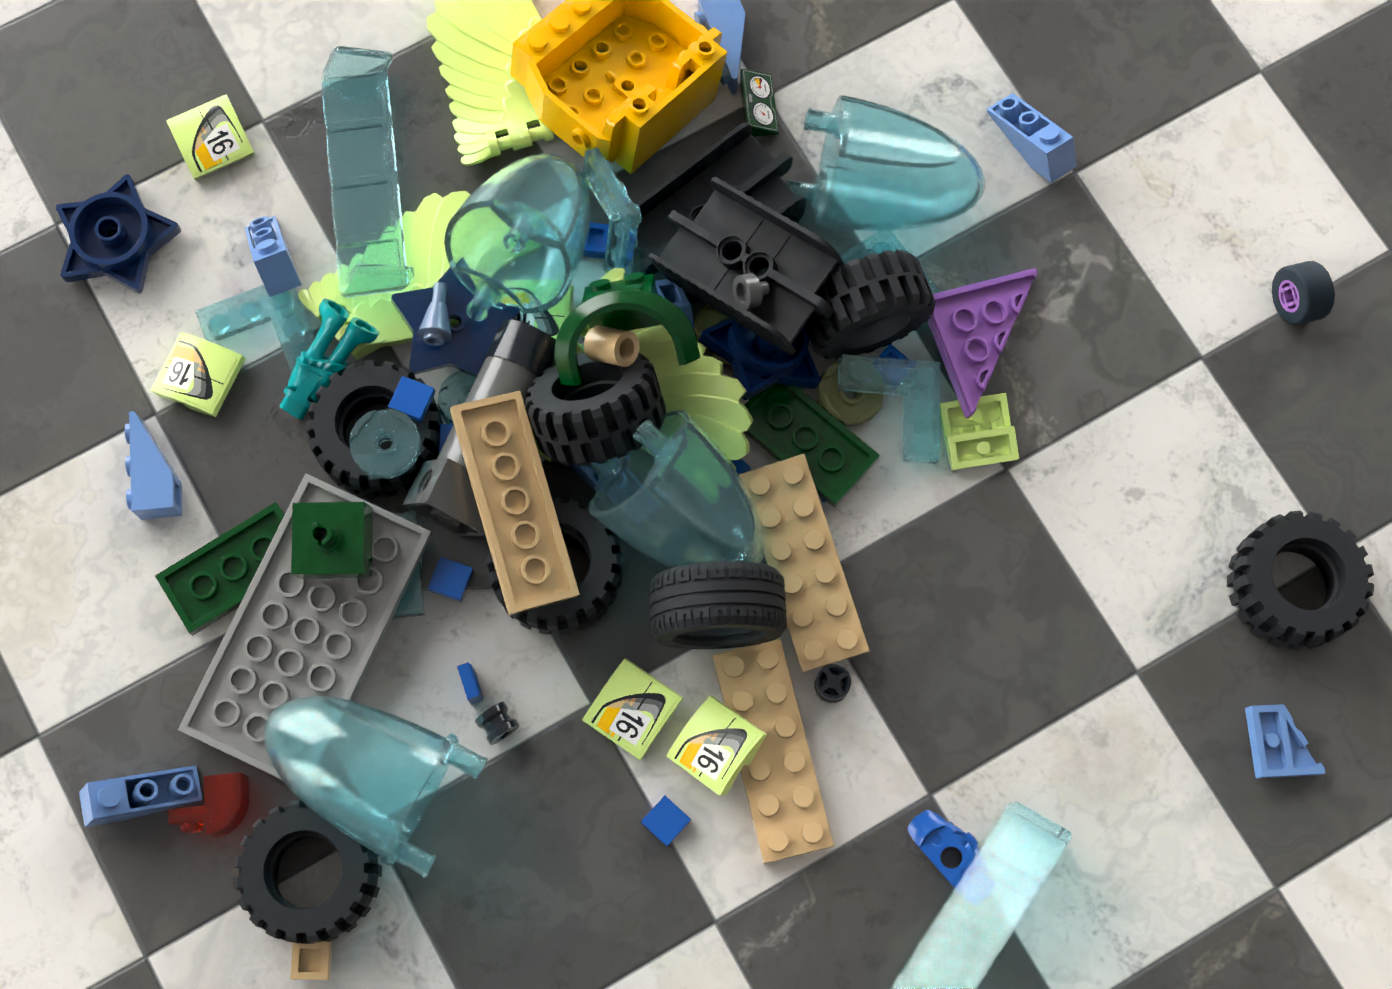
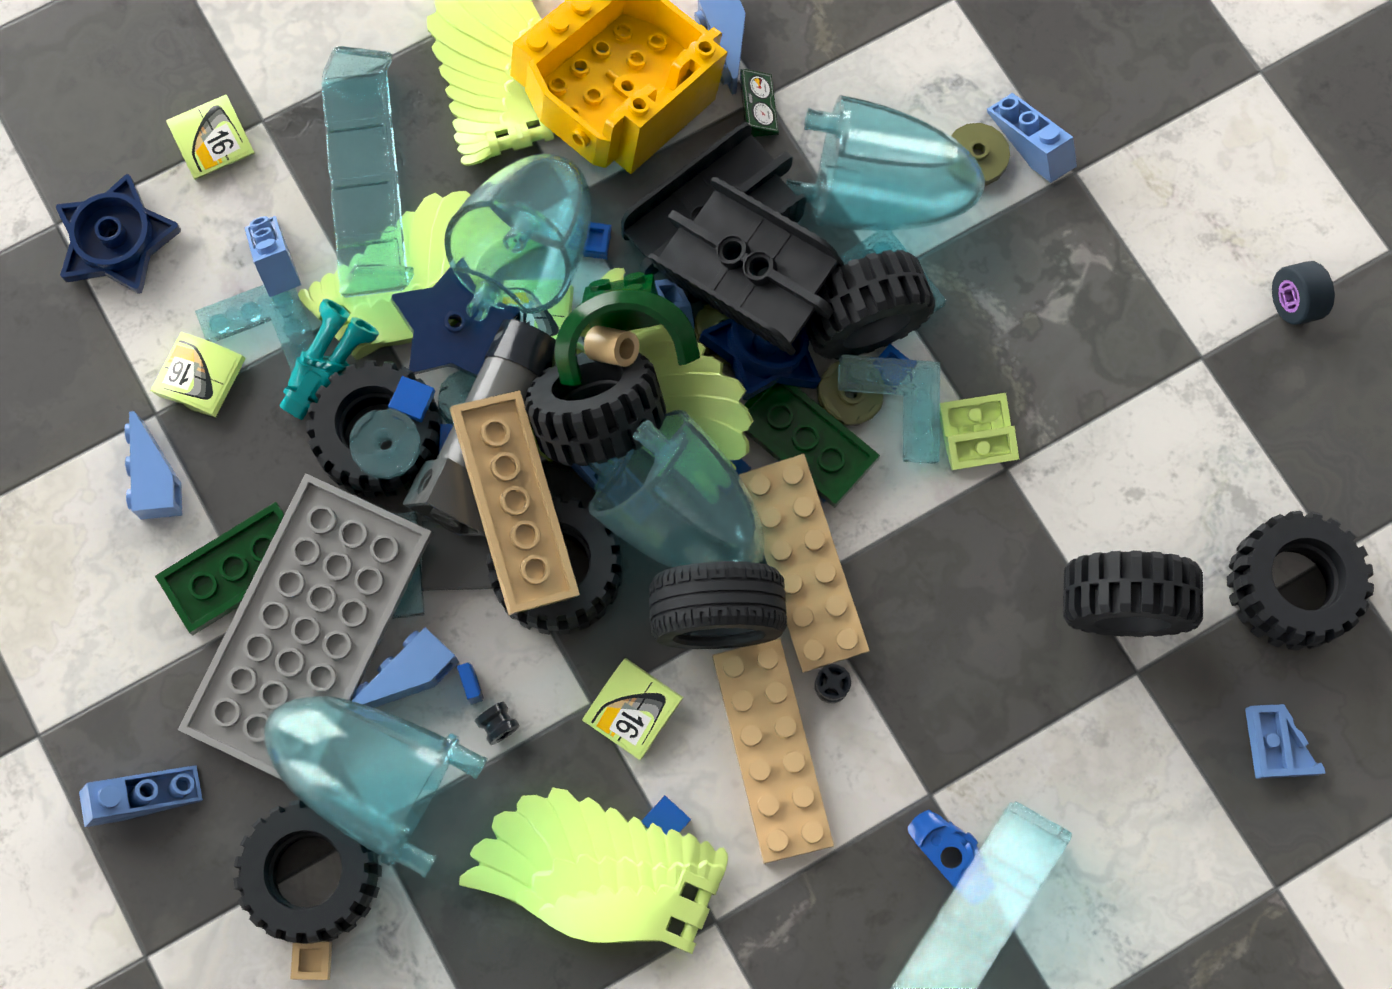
clear red brick [168,772,249,838] -> none
dark green brick [291,502,373,579] -> none
sand blue cone [417,282,452,346] -> none
blue tile [427,556,474,602] -> none
clear light blue plate [582,148,642,277] -> none
yellowish green slope [666,696,767,796] -> none
dark grey tile [733,273,770,310] -> none
medium lavender tile [928,268,1038,418] -> none
none -> medium blue slope [349,627,459,713]
none -> yellowish green animal [459,788,728,954]
none -> olive plate [945,123,1010,186]
none -> black tyre [1063,550,1203,637]

